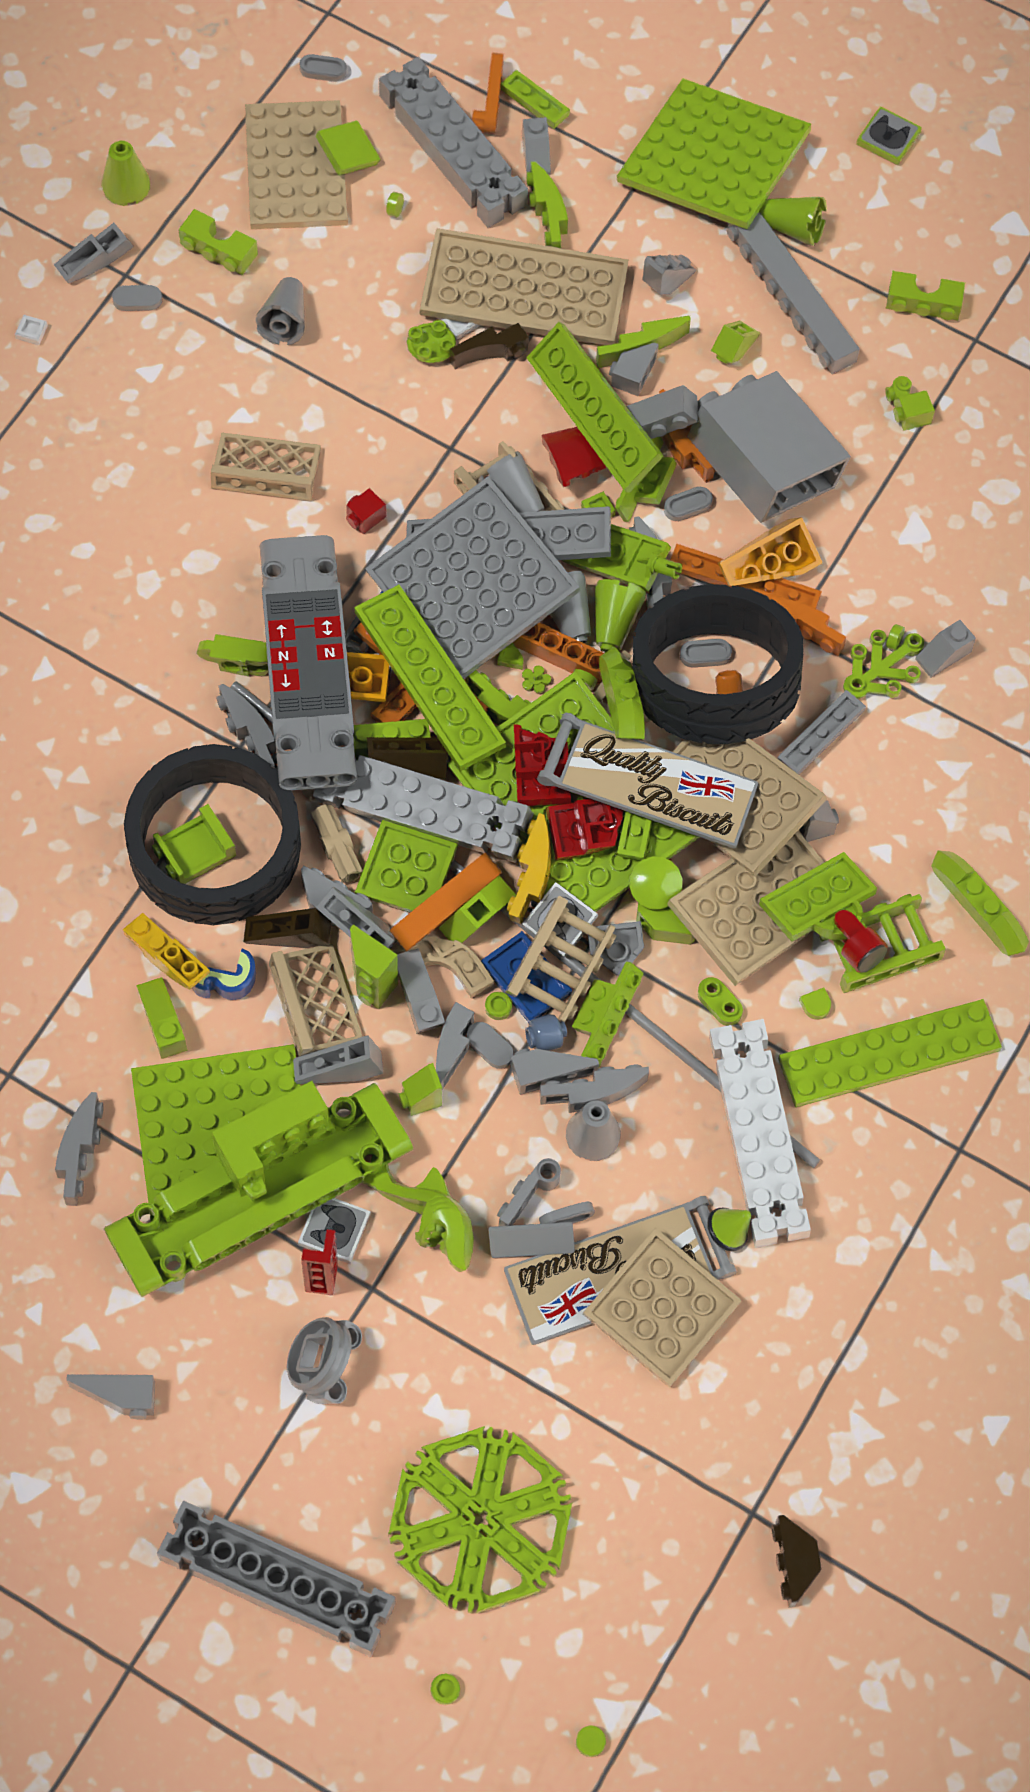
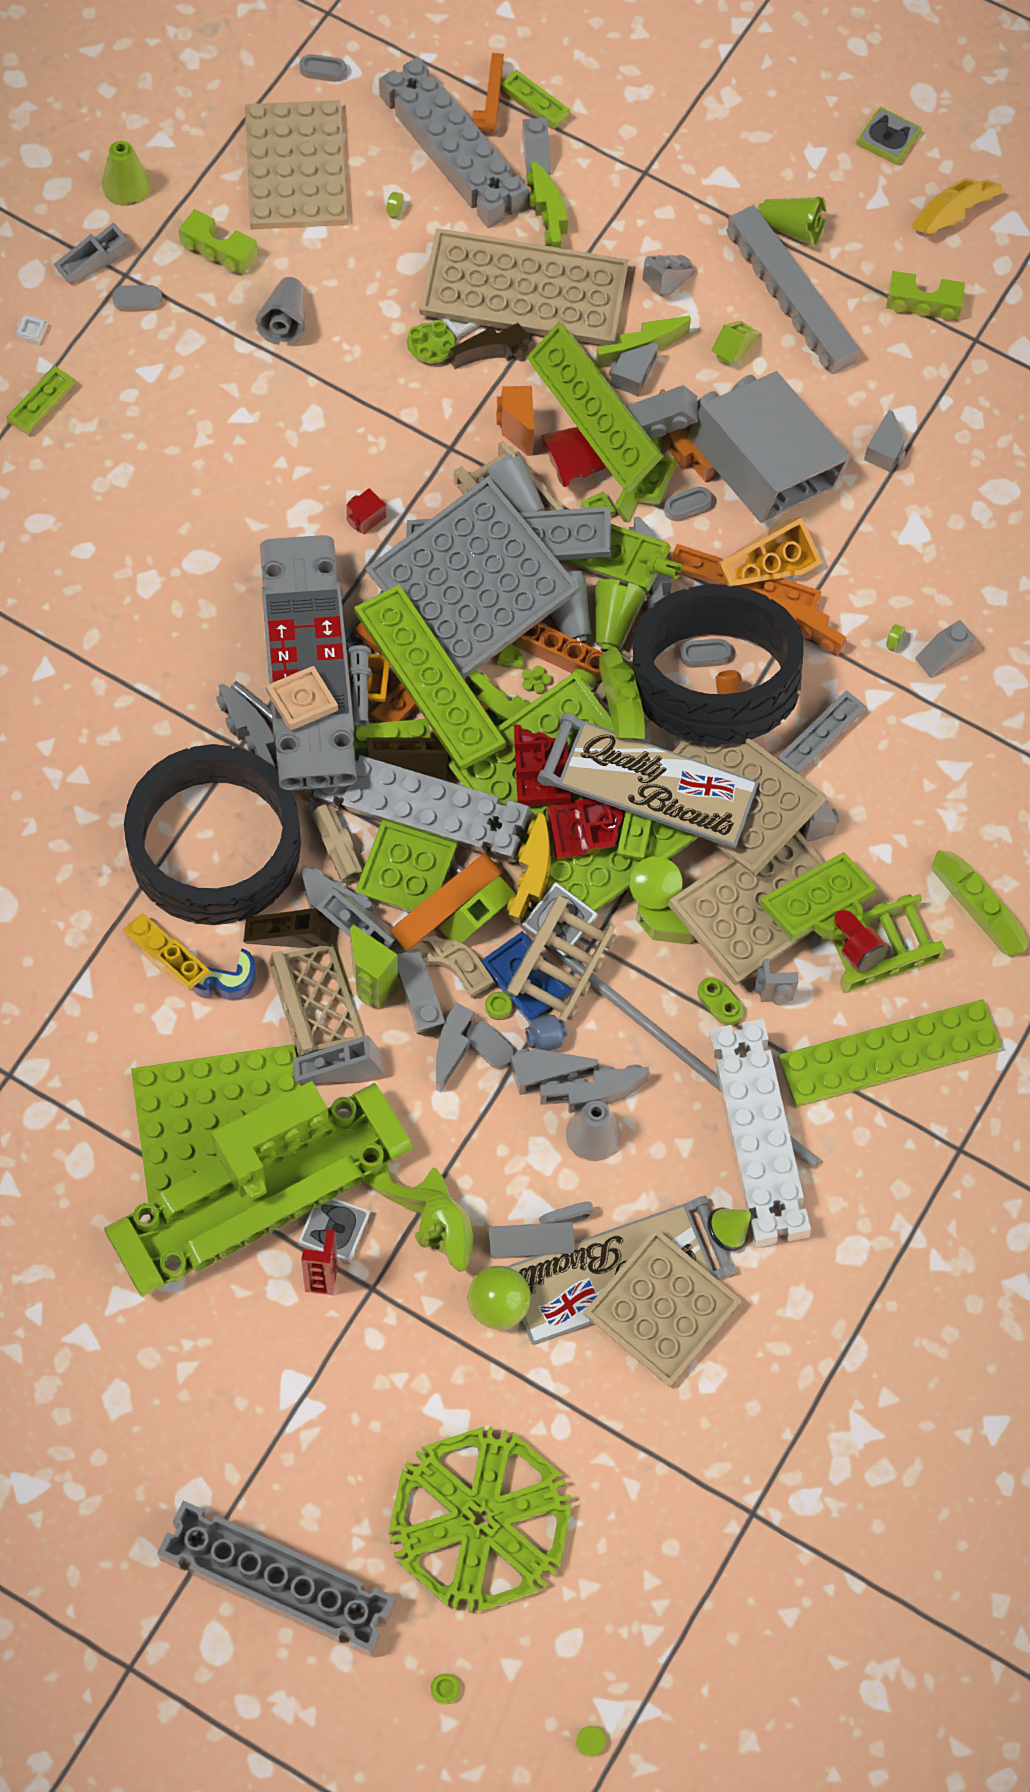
light grey slope [55,1092,104,1206] -> none
light grey slope [66,1374,155,1420] -> none
lime slope [136,977,187,1059] -> none
lime panel [151,804,236,884] -> none
lime piece [197,634,268,677] -> none
tan fence [210,432,321,501] -> none
light grey piece [287,1317,362,1404] -> none
lime tile [315,120,381,176] -> none
lime slope [398,1063,442,1116] -> none
light grey plate [497,1158,561,1226] -> none
lime bracket [572,961,643,1067] -> none
light grey plate [588,921,644,977] -> none
lime plate [617,78,811,229] -> none
dark brown slope [772,1515,822,1608] -> none
lime tile [799,987,831,1019] -> none
lime plant [843,630,924,699] -> none
lime brick [885,376,935,431] -> none
none -> lime plate [7,366,75,435]
none -> light nougat plate [266,666,338,731]
none -> light grey pin [347,645,371,726]
none -> lime piece [467,1266,531,1330]
none -> orange slope [496,386,534,456]
none -> light grey bracket [754,959,799,1005]
none -> light grey slope [864,410,906,473]
none -> yellow slope [912,178,1002,235]

